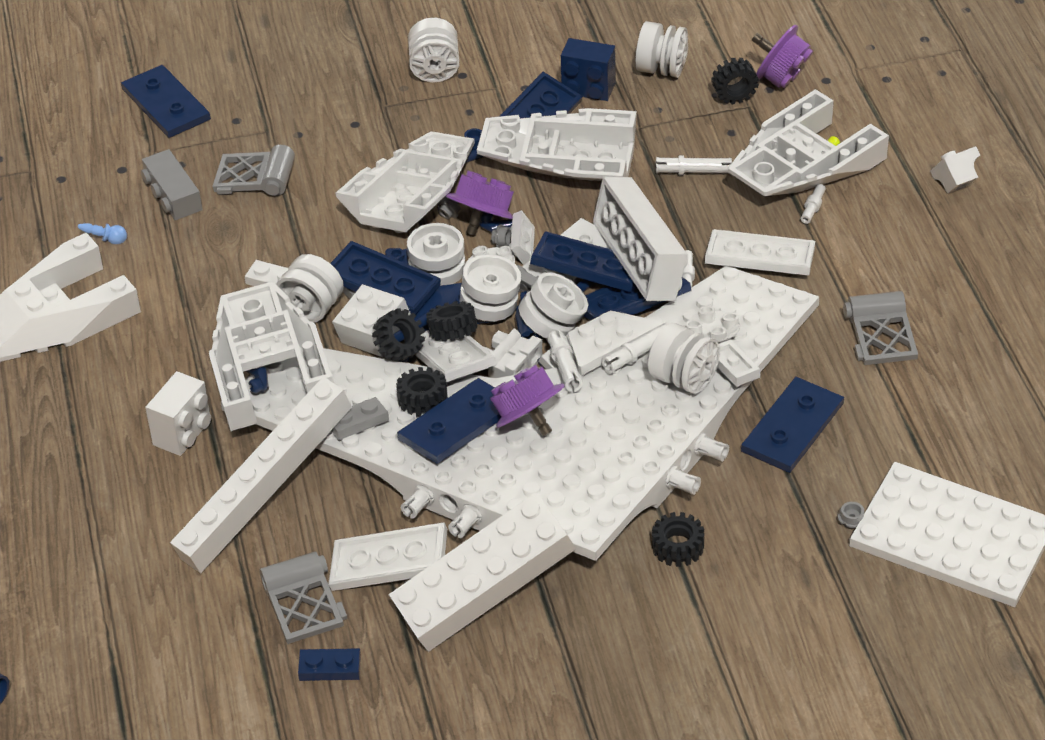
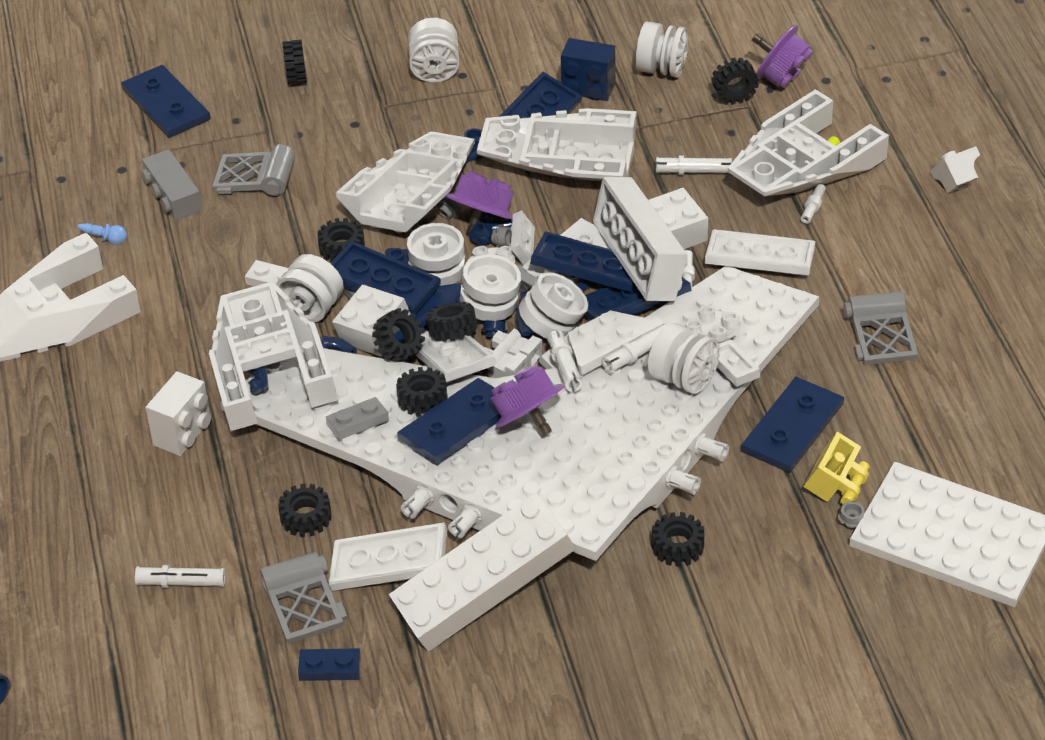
white brick [170,377,352,573] -> none
none -> white pin [135,565,226,588]
none -> black tyre [278,483,332,537]
none -> black tyre [282,39,307,85]
none -> black tyre [317,218,365,263]
none -> dark blue arm [320,336,357,354]
none -> dark blue plate [470,222,493,246]
none -> dark blue plate [481,320,508,338]
none -> white brick [649,188,708,249]
none -> light yellow brick [803,432,870,504]

